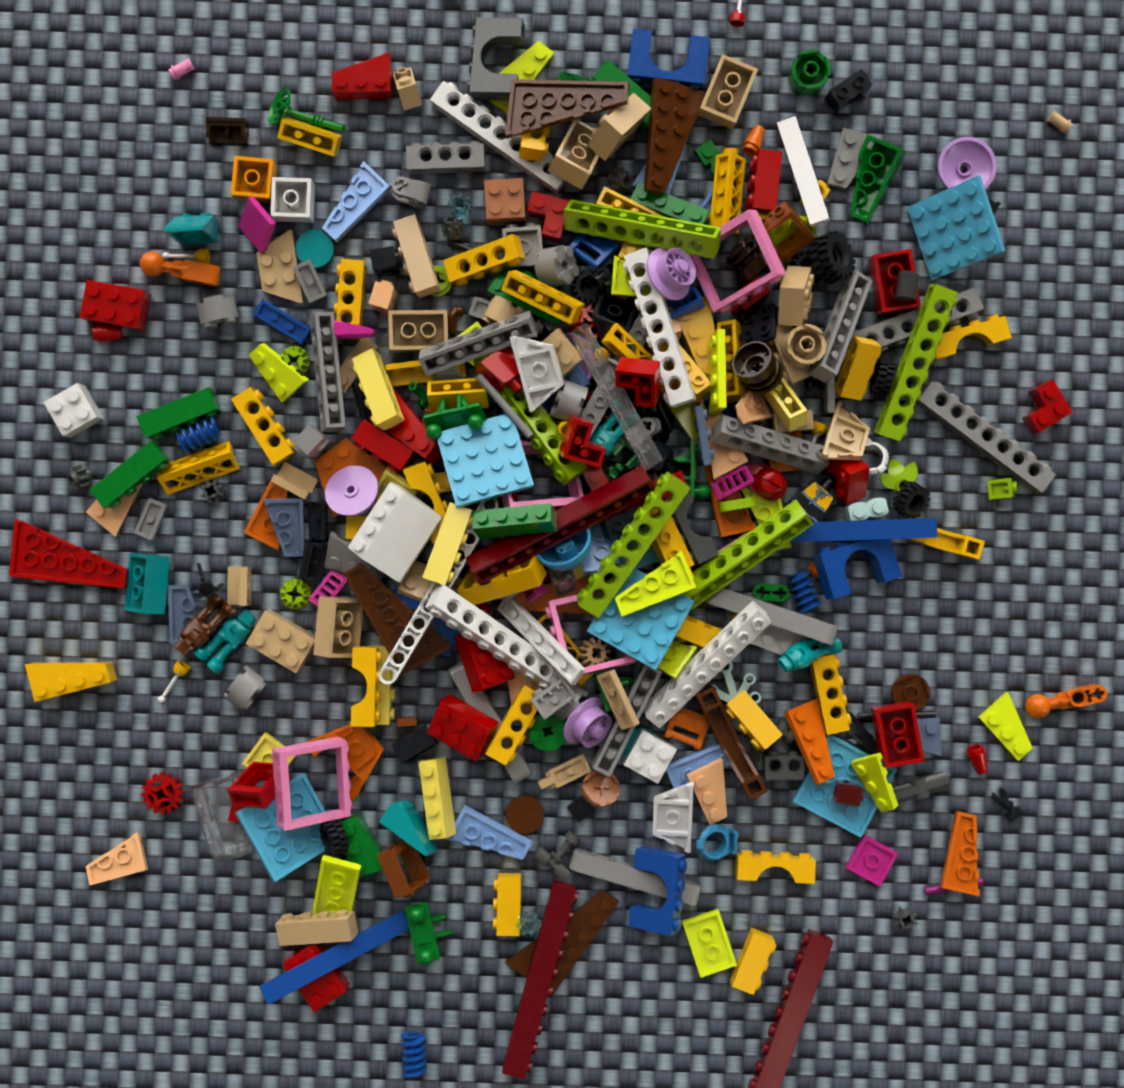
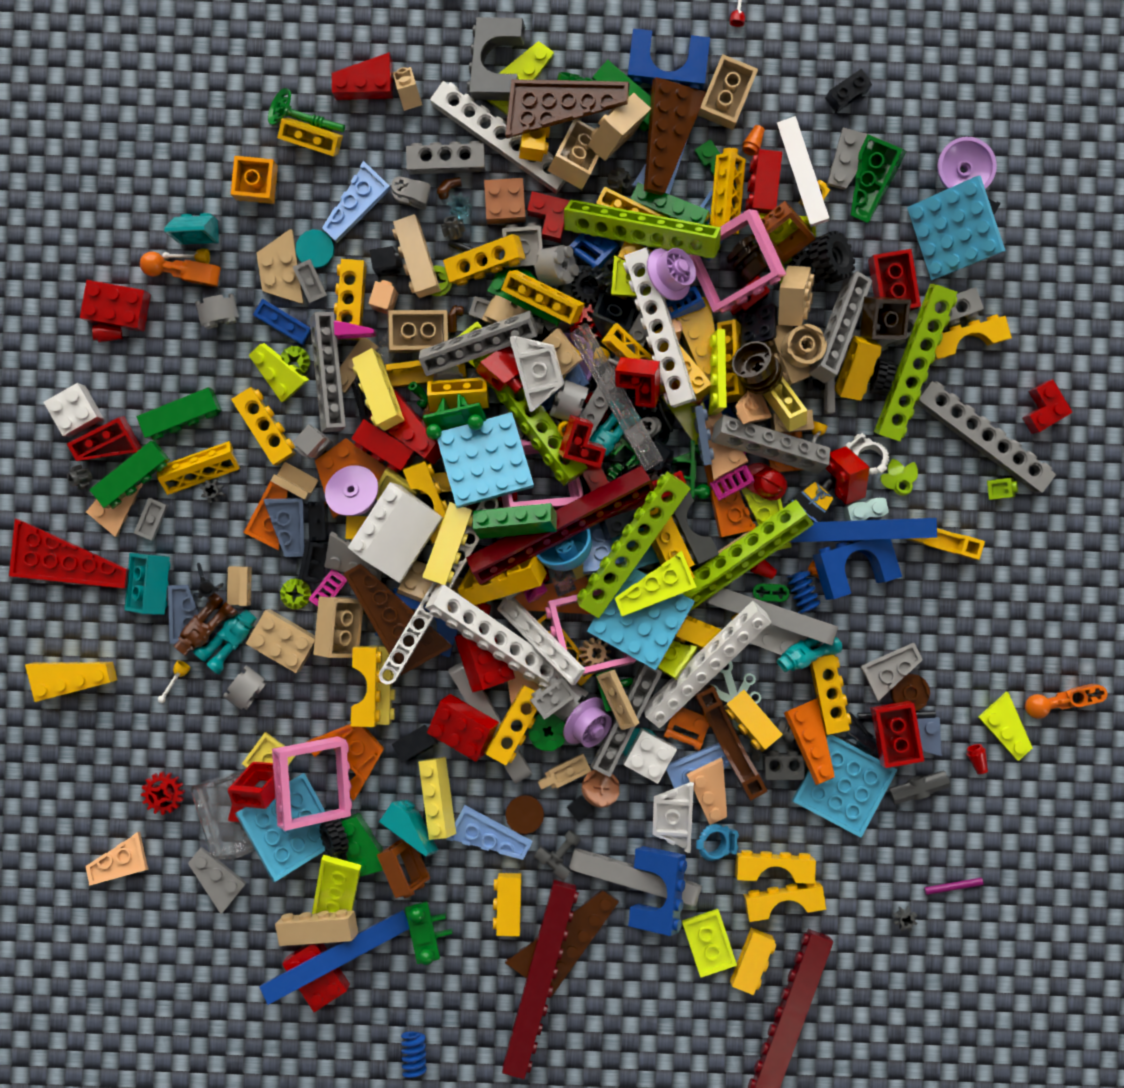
bright pink pin [168,58,195,80] -> none
blue piece [176,417,221,453] -> none
dark brown hinge [206,117,249,145] -> none
dark pink tile [238,196,276,253] -> none
white brick [271,177,315,223] -> none
dark orange tile [397,715,418,727] -> none
light grey bar [476,373,534,439] -> none
clear light blue gear [517,911,542,937] -> none
lime beam [719,497,756,512] -> none
green brick [788,49,831,96] -> none
tan wing [820,401,870,461] -> none
clear red brick [832,780,865,807] -> none
dark pink tile [845,834,898,887] -> none
neon yellow wing [851,752,899,812] -> none
black tyre [892,481,931,519] -> none
dark grey piece [894,271,920,301] -> none
orange wing [940,810,980,897] -> none
black piece [992,787,1023,822] -> none
tan pin [1046,110,1073,134] -> none
none -> red wedge [67,416,142,461]
none -> light grey wing [188,847,247,914]
none -> reddish brown arm [437,177,462,200]
none -> yellow arch [743,881,826,922]
none -> red cone [750,559,777,579]
none -> dark brown slope [860,296,911,339]
none -> light grey wing [860,643,923,702]

